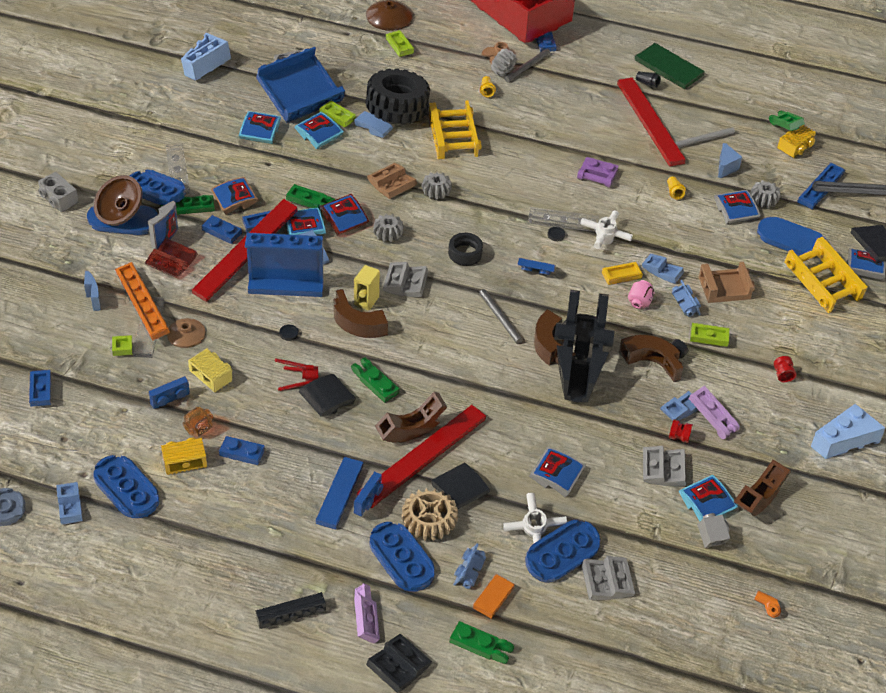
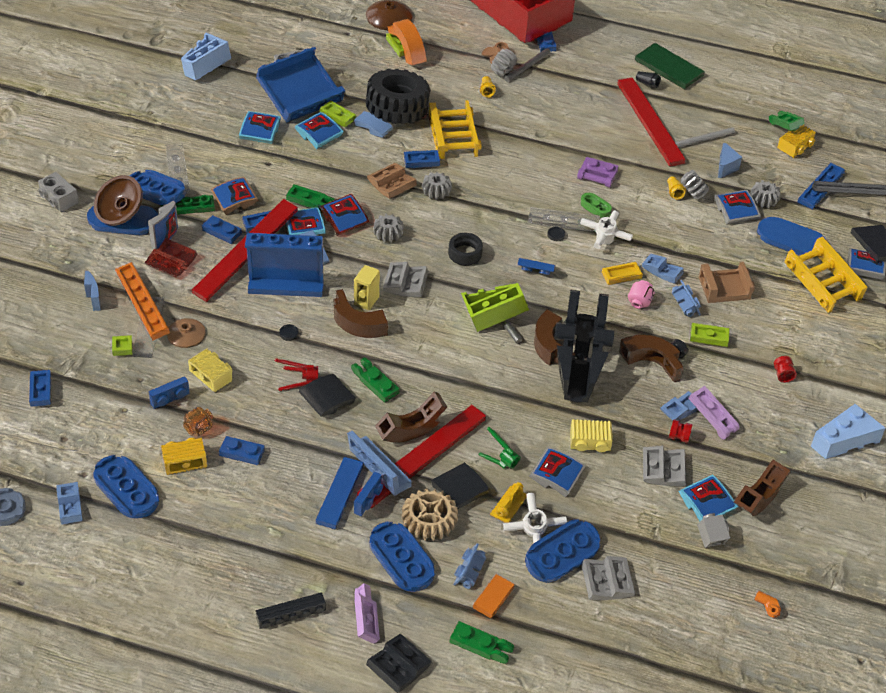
none -> medium blue fence [347,431,412,496]
none -> orange arch [388,19,427,65]
none -> blue plate [404,150,440,168]
none -> lime wedge [461,283,529,332]
none -> green plant [478,427,521,469]
none -> yellow hinge [490,482,527,523]
none -> light yellow brick [570,419,613,452]
none -> bright green plate [580,193,612,218]
none -> light grey gear [681,170,709,199]

